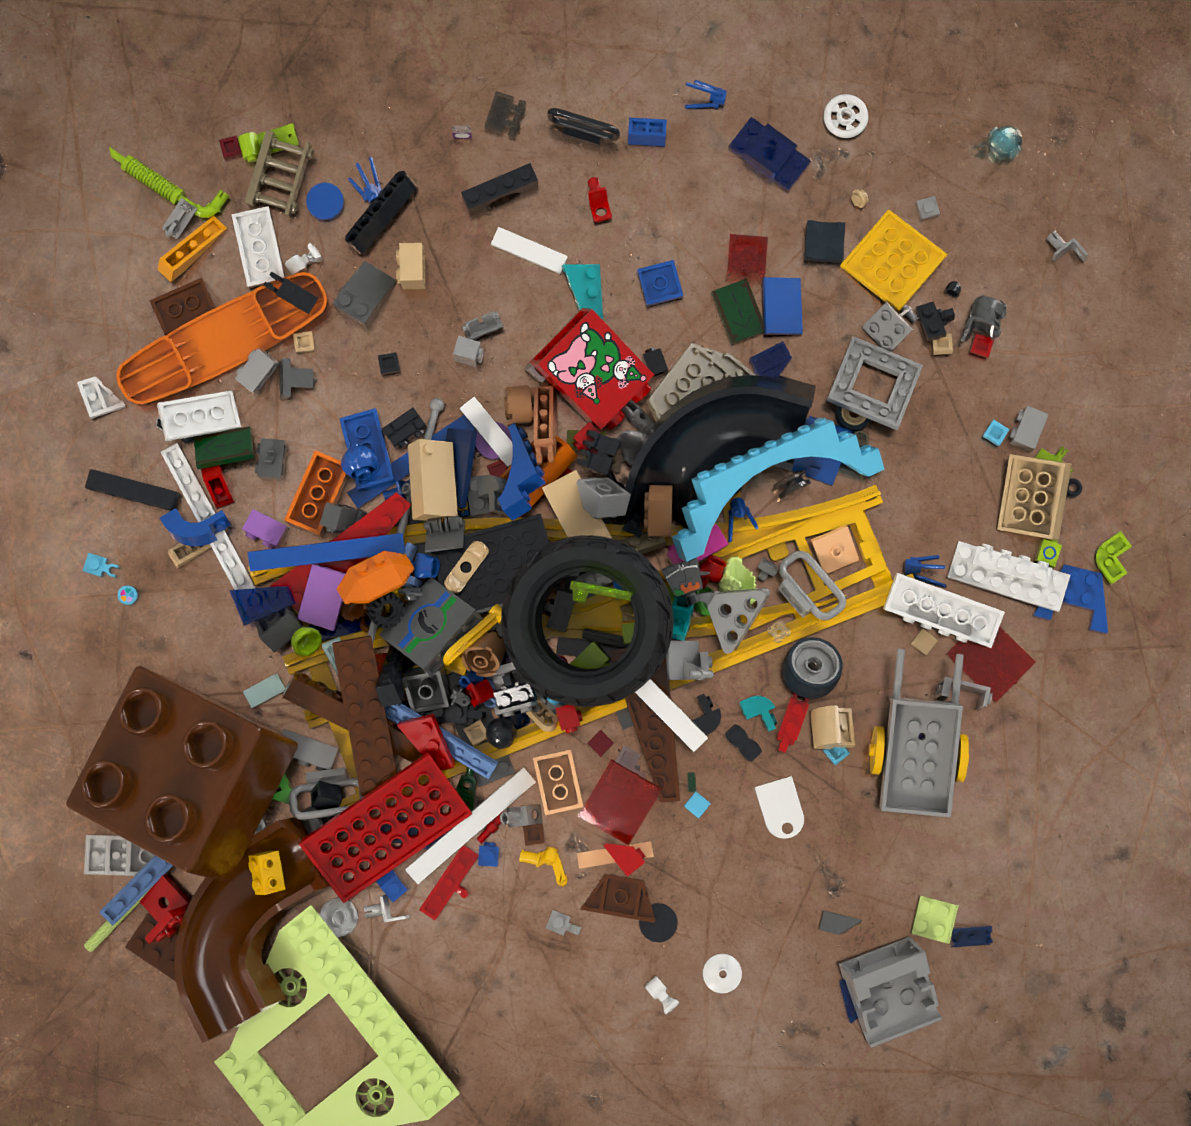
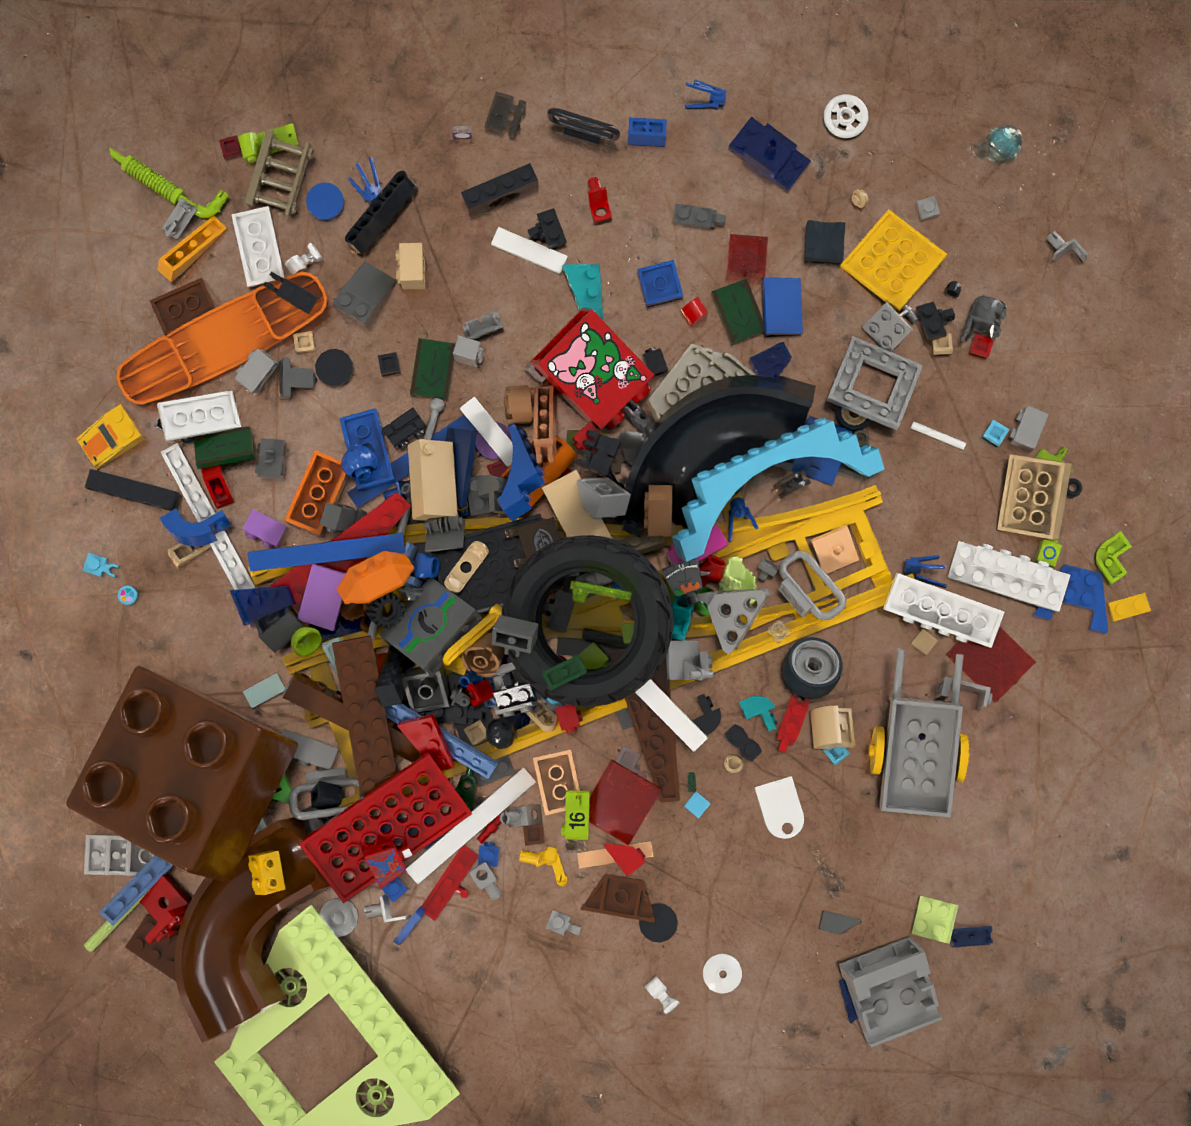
white wing [77,376,126,419] -> none
dark red tile [587,729,614,757] -> none
none -> yellow slope [76,404,145,470]
none -> black tile [315,349,354,387]
none -> torso [362,841,413,888]
none -> blue tile [393,906,426,945]
none -> dark green tile [410,338,456,400]
none -> light grey bracket [469,862,502,900]
none -> dark grey brick [491,615,539,657]
none -> dark brown flag [504,517,560,569]
none -> black hinge [527,208,567,249]
none -> dark green plate [542,654,588,691]
none -> lime door [561,790,590,840]
none -> dark grey hinge [673,203,726,229]
none -> red brick [681,297,708,327]
none -> tan plate [724,754,744,773]
none -> white bar [911,421,966,450]
none -> yellow plate [1107,593,1151,622]

